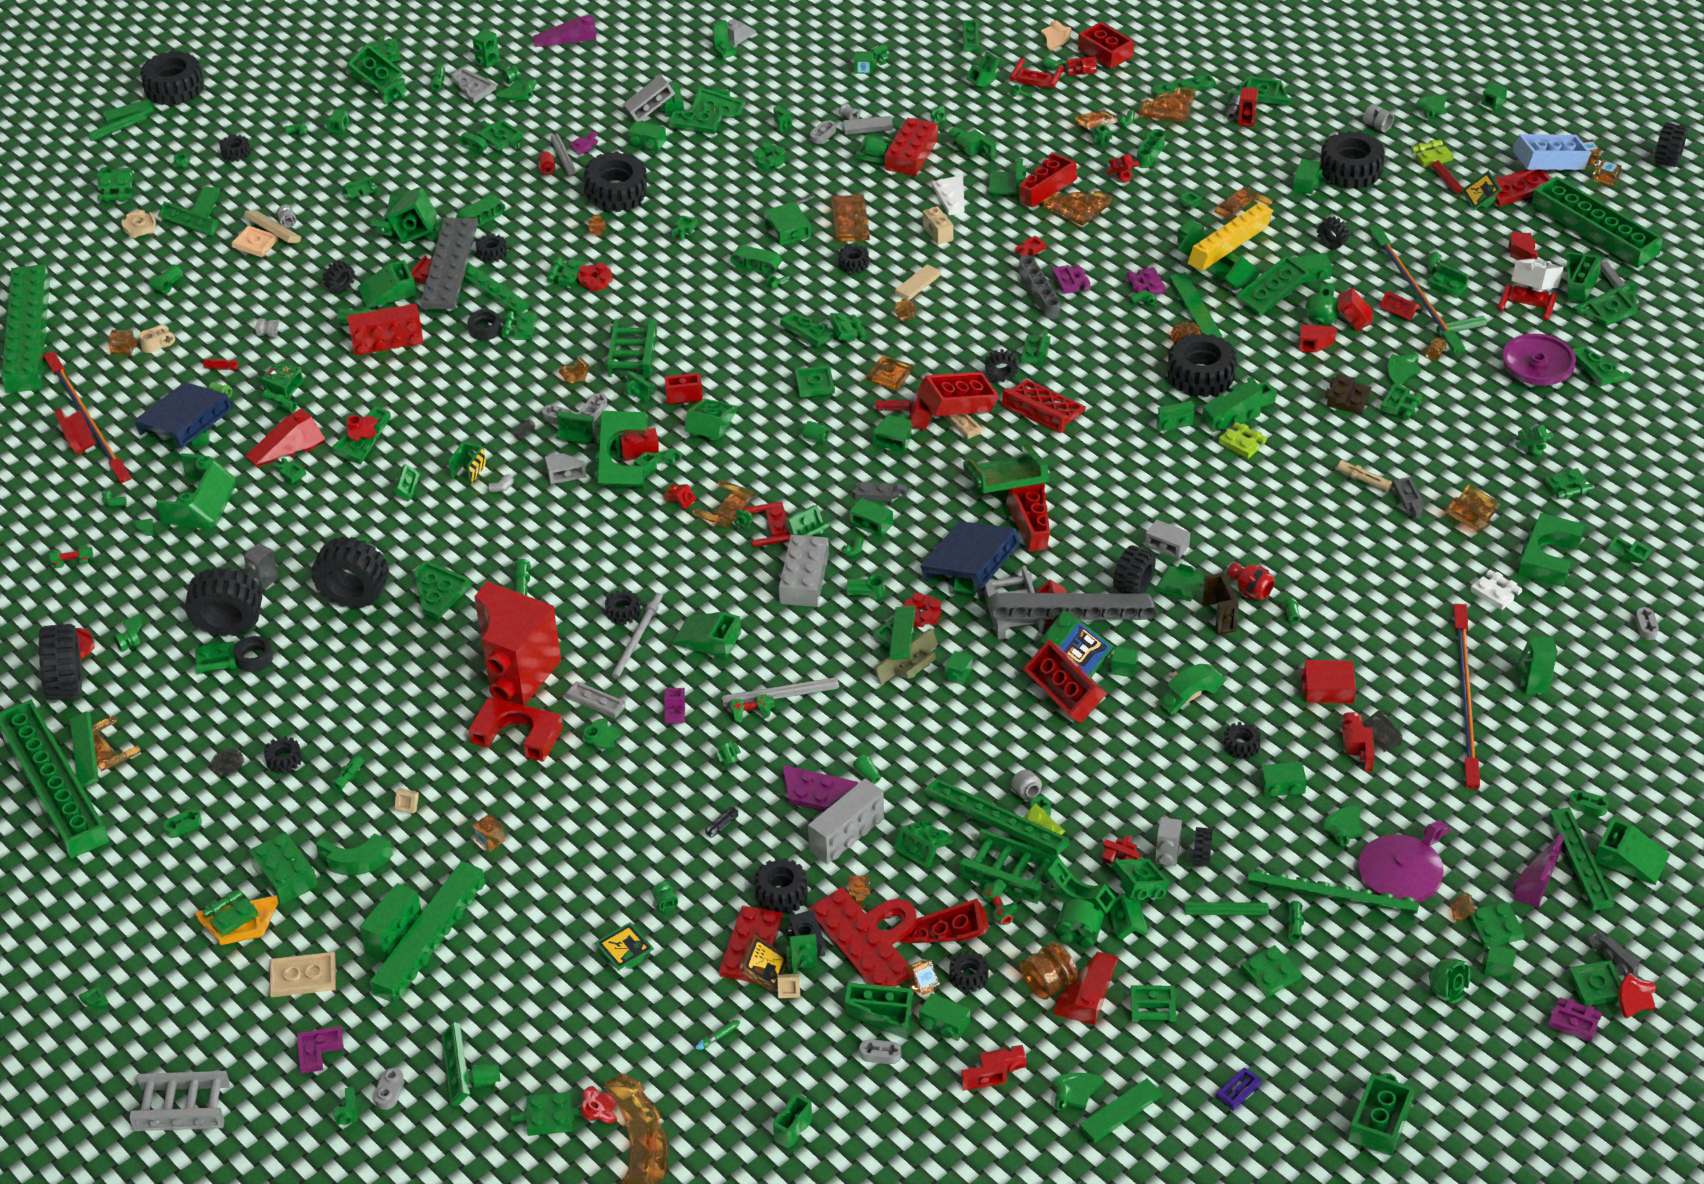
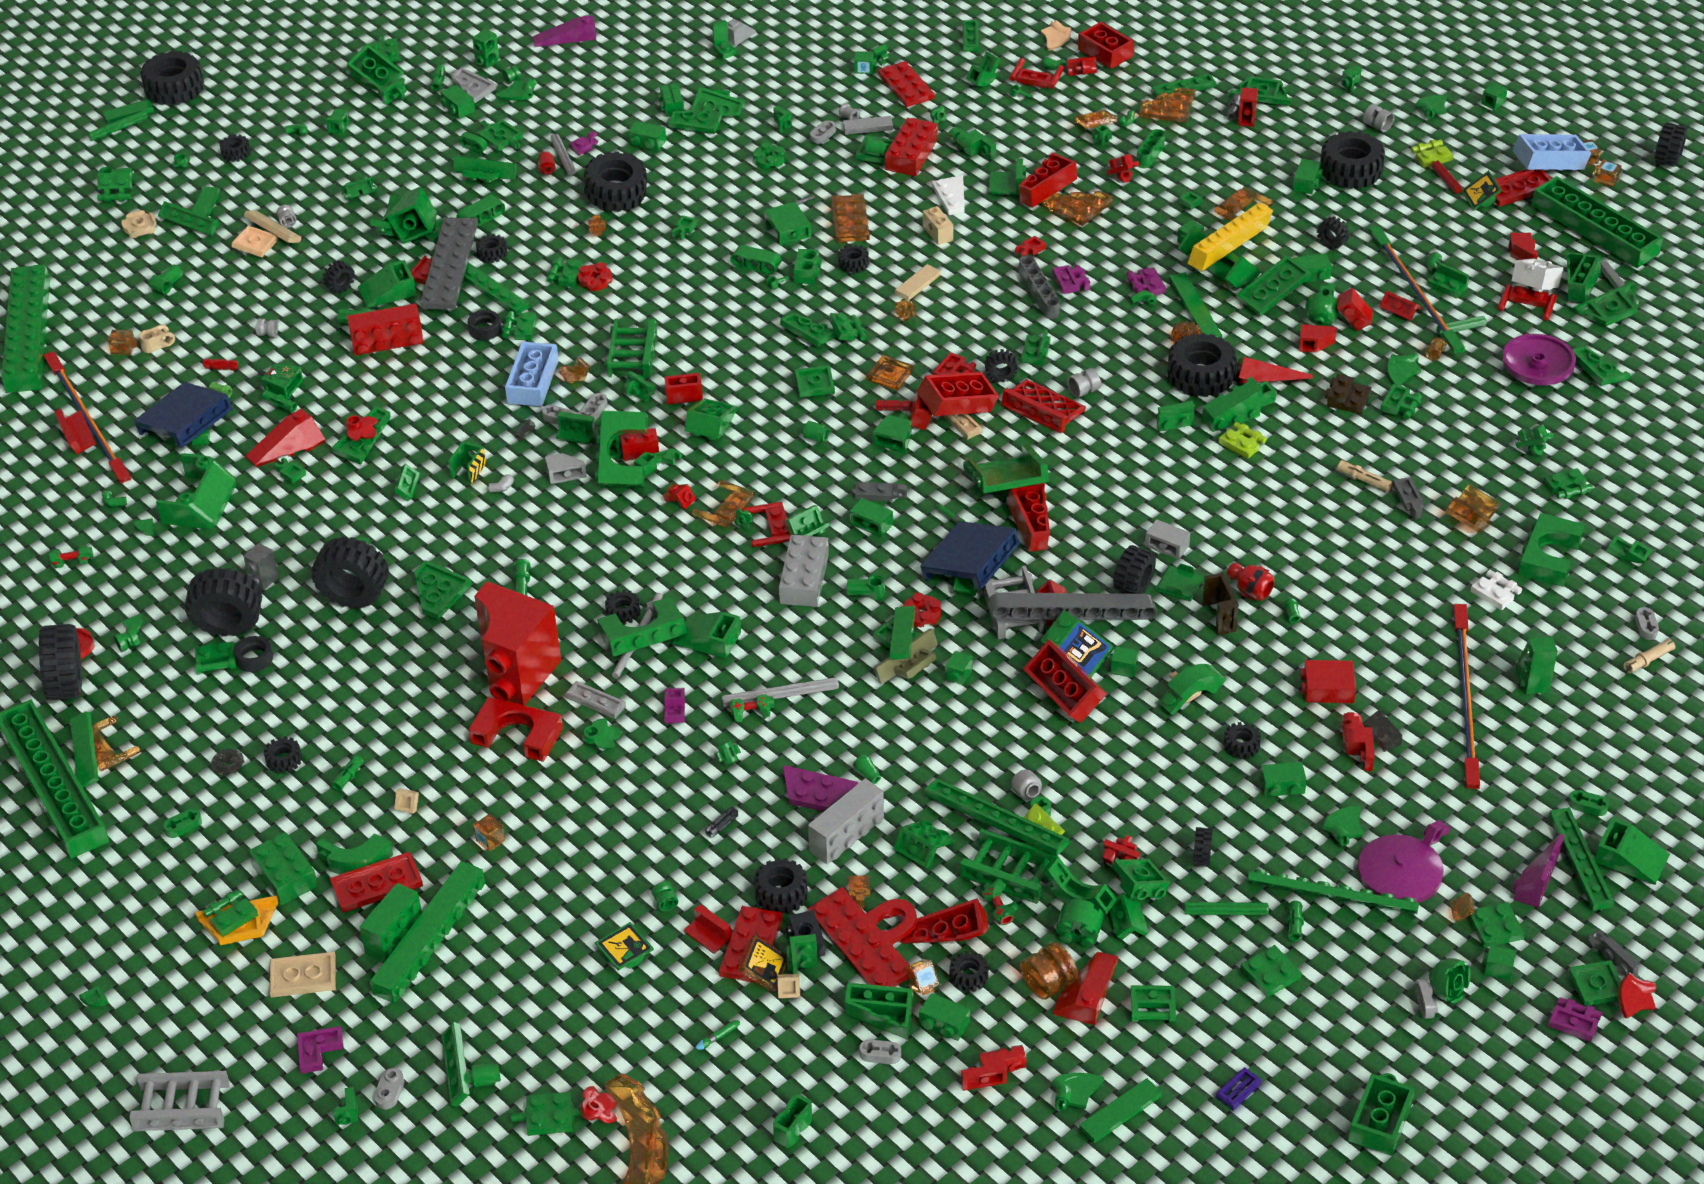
light grey brick [623,75,675,121] -> none
green arm [842,537,864,558] -> none
light grey brick [1155,817,1182,866] -> none
none -> red plate [330,852,423,913]
none -> green brick [440,85,475,119]
none -> green bracket [453,155,516,183]
none -> light blue brick [505,342,559,407]
none -> green arch [597,597,687,657]
none -> red panel [684,904,731,954]
none -> green brick [794,249,822,284]
none -> red plate [878,61,935,107]
none -> red plate [933,352,977,375]
none -> green piece [936,504,966,524]
none -> light grey wheel [1067,368,1101,398]
none -> red wedge [1236,357,1313,384]
none -> green bracket [1341,65,1362,92]
none -> light grey plate [1415,979,1438,1019]
none -> tan pin [1624,639,1675,674]

